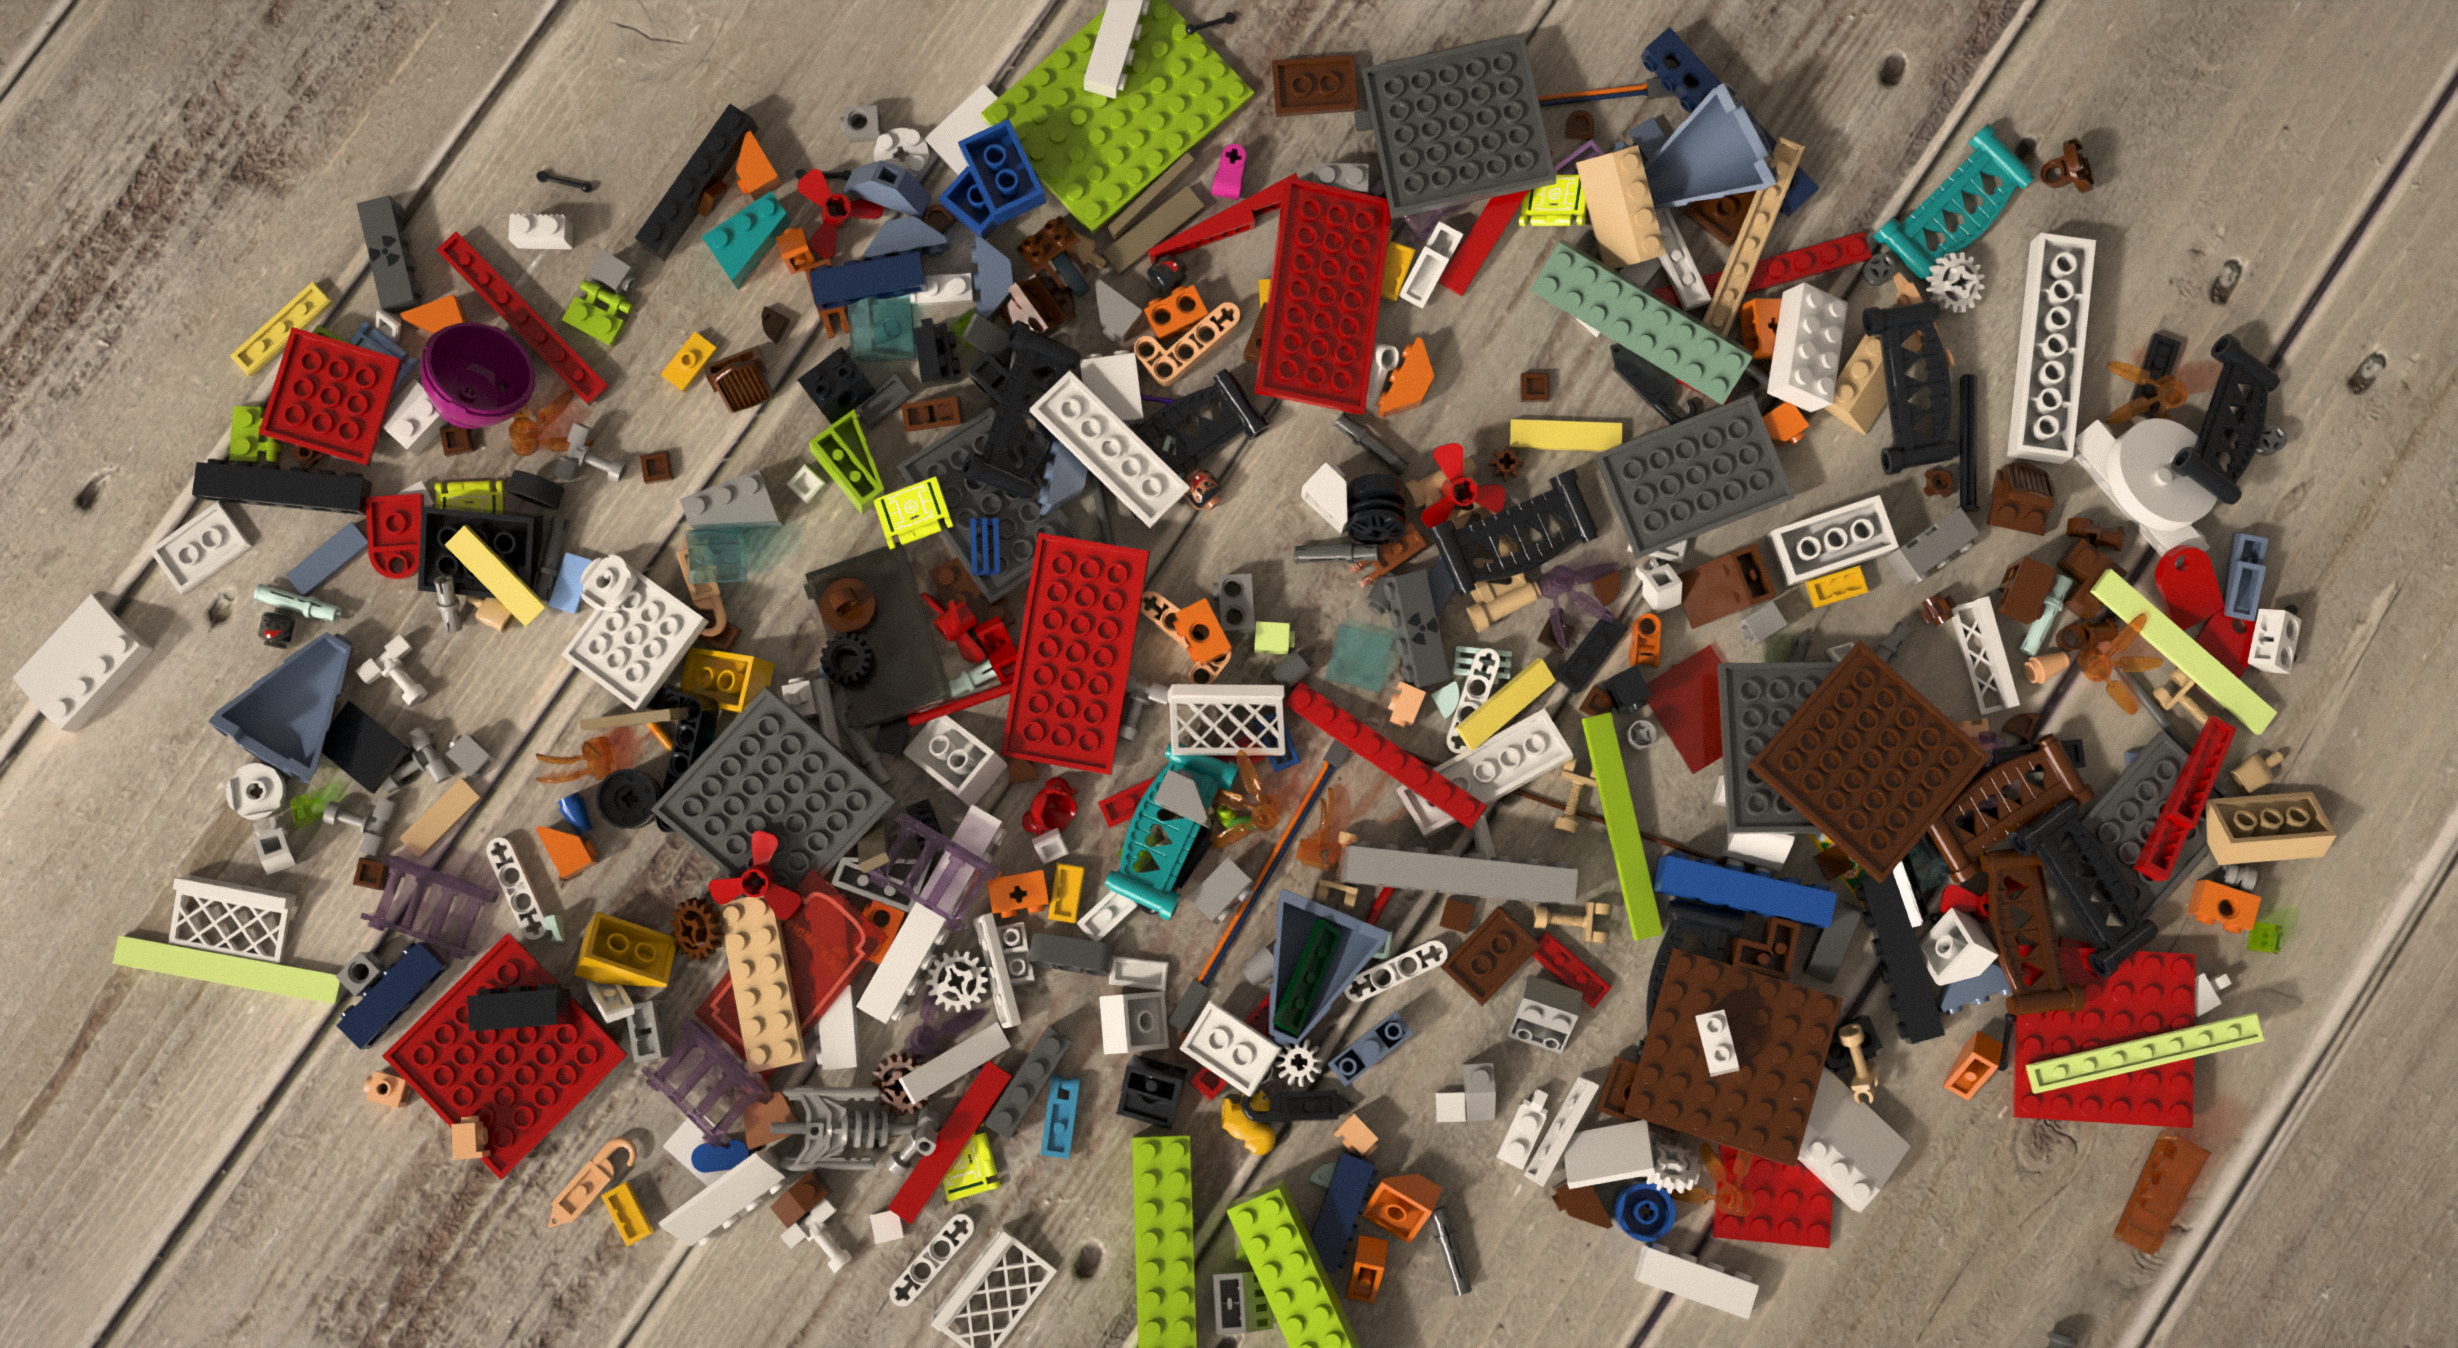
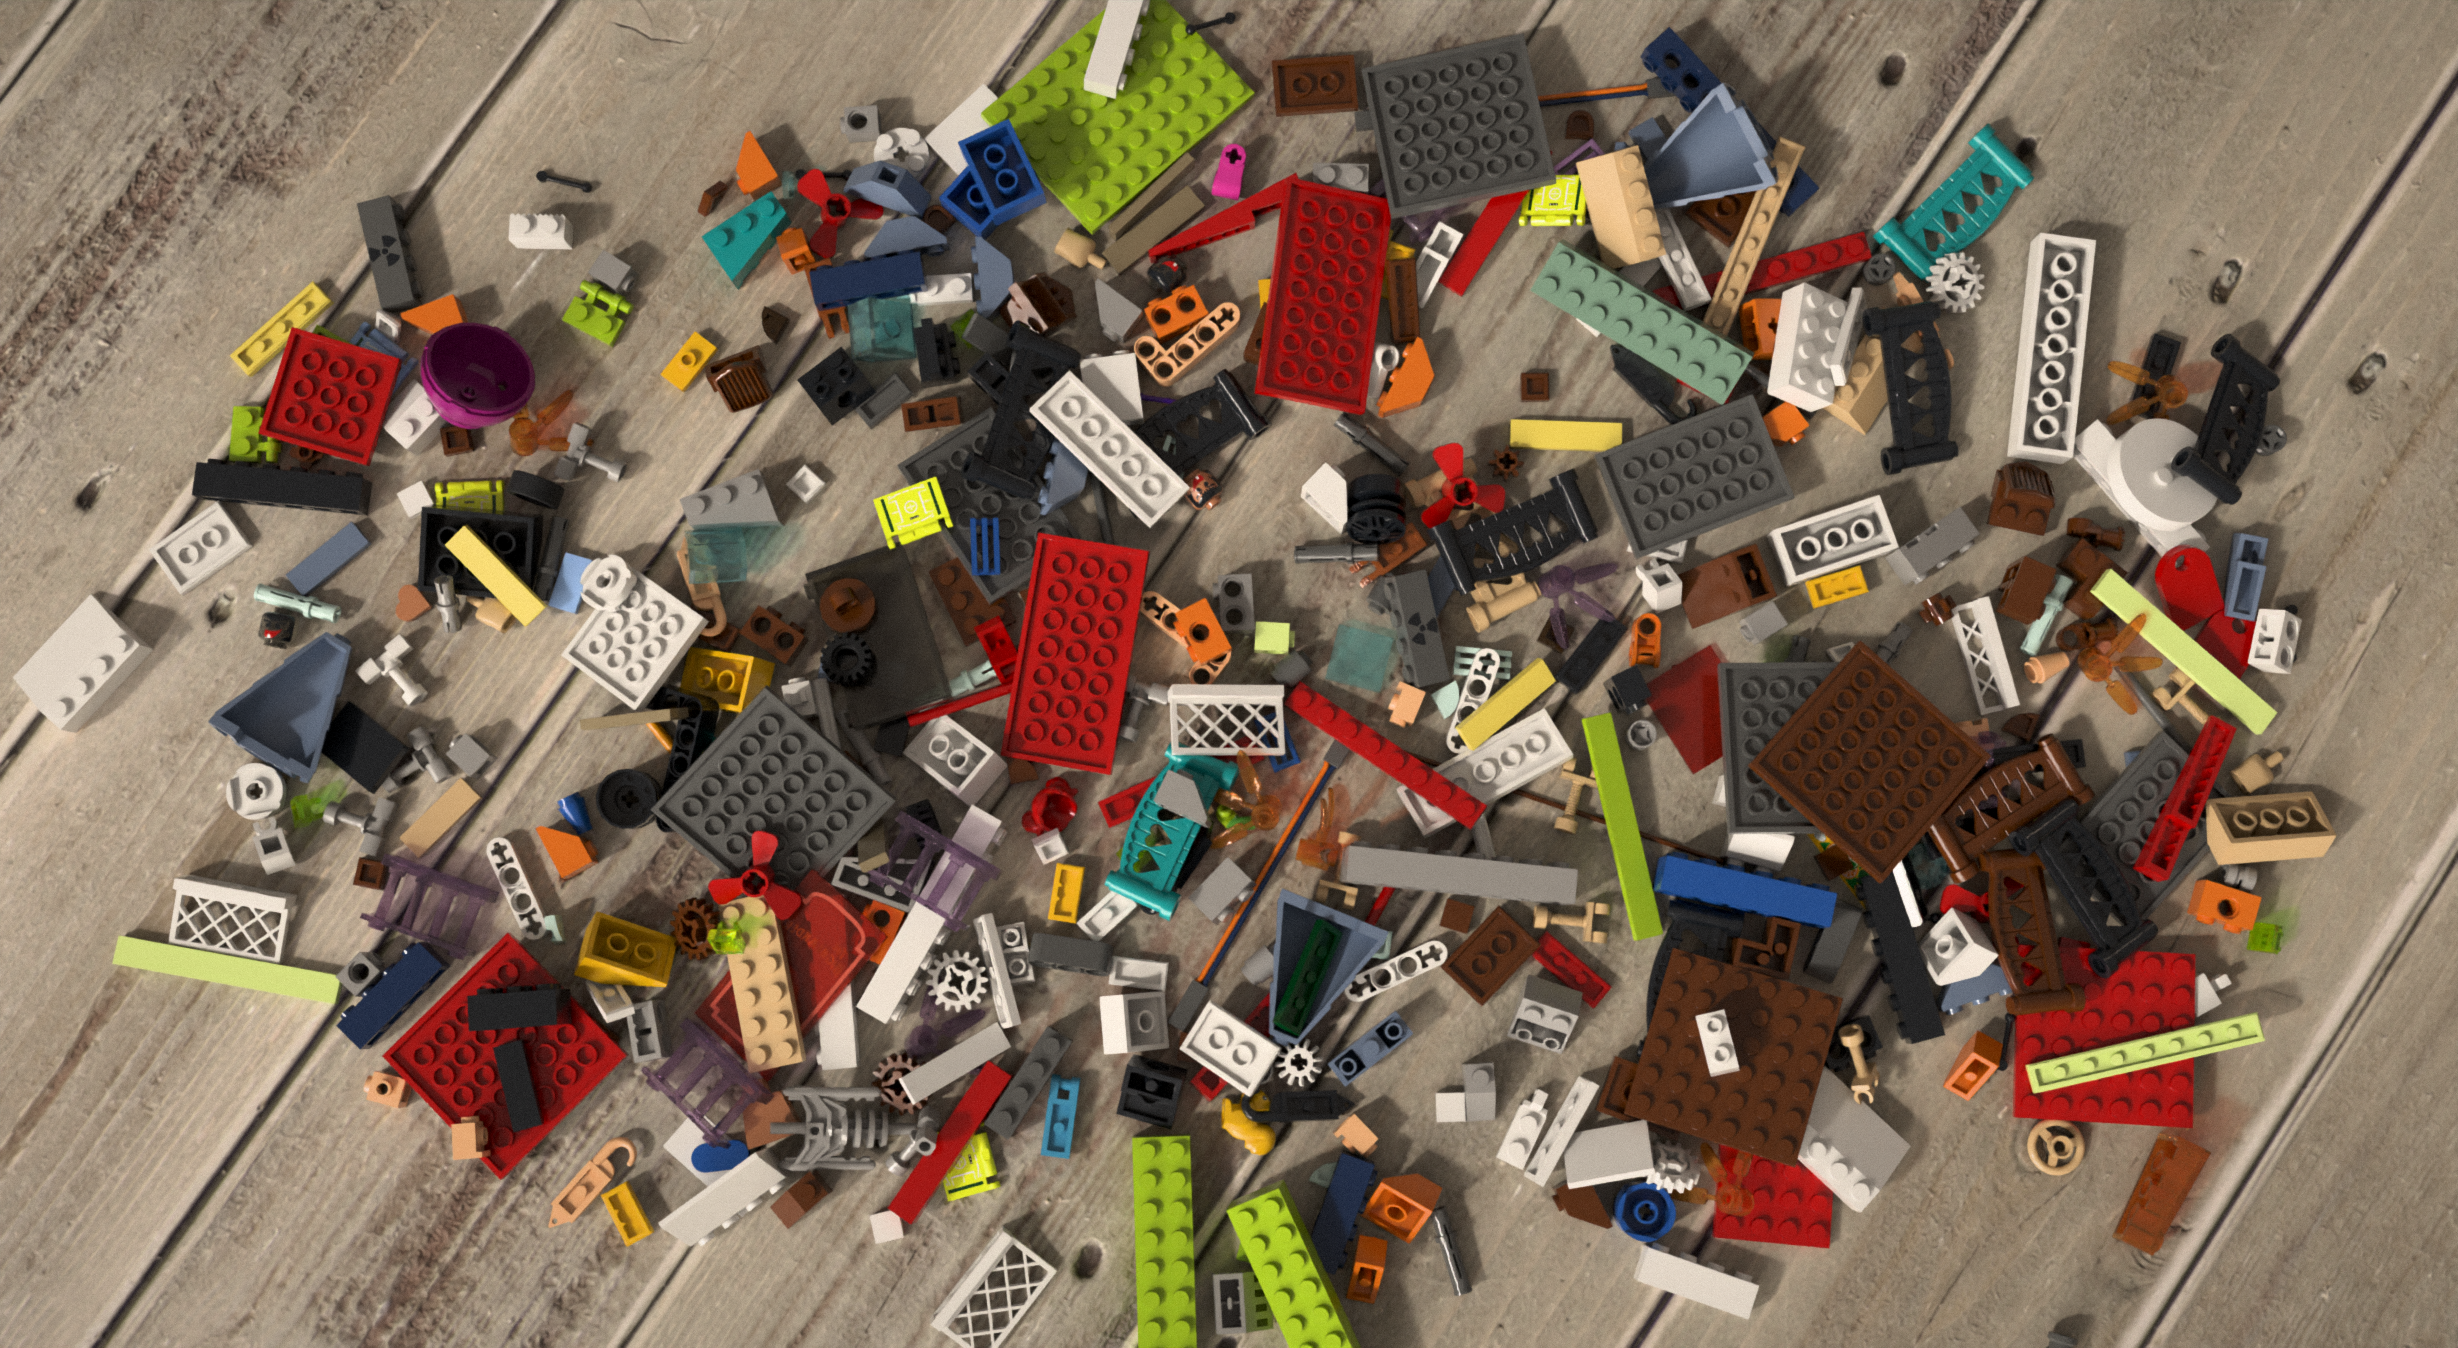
red tile [366,493,424,580] -> none
red plate [436,231,609,406] -> none
clear orange plant [536,737,617,784] -> none
black brick [635,104,758,262] -> none
reddish brown tile [640,451,674,484] -> none
white bar [780,1197,853,1273] -> none
lime wedge [809,409,884,515] -> none
white beam [889,1213,975,1307] -> none
red piece [920,592,986,663] -> none
orange brick [987,870,1050,919] -> none
reddish brown plate [1016,216,1090,298] -> none
reddish brown tile [1578,685,1613,717] -> none
reddish brown tile [1591,571,1620,608] -> none
reddish brown plate [1924,469,1953,498] -> none
black axle [1956,374,1980,513] -> none
reddish brown tile [2040,137,2094,194] -> none
none -> nougat tile [396,585,433,622]
none -> black tile [493,1040,544,1132]
none -> clear neon green tile [707,921,746,954]
none -> reddish brown brick [739,605,809,667]
none -> clear light blue tile [782,171,795,199]
none -> reddish brown plate [1386,256,1421,344]
none -> white tile [1830,287,1868,386]
none -> tan piece [2027,1119,2085,1175]

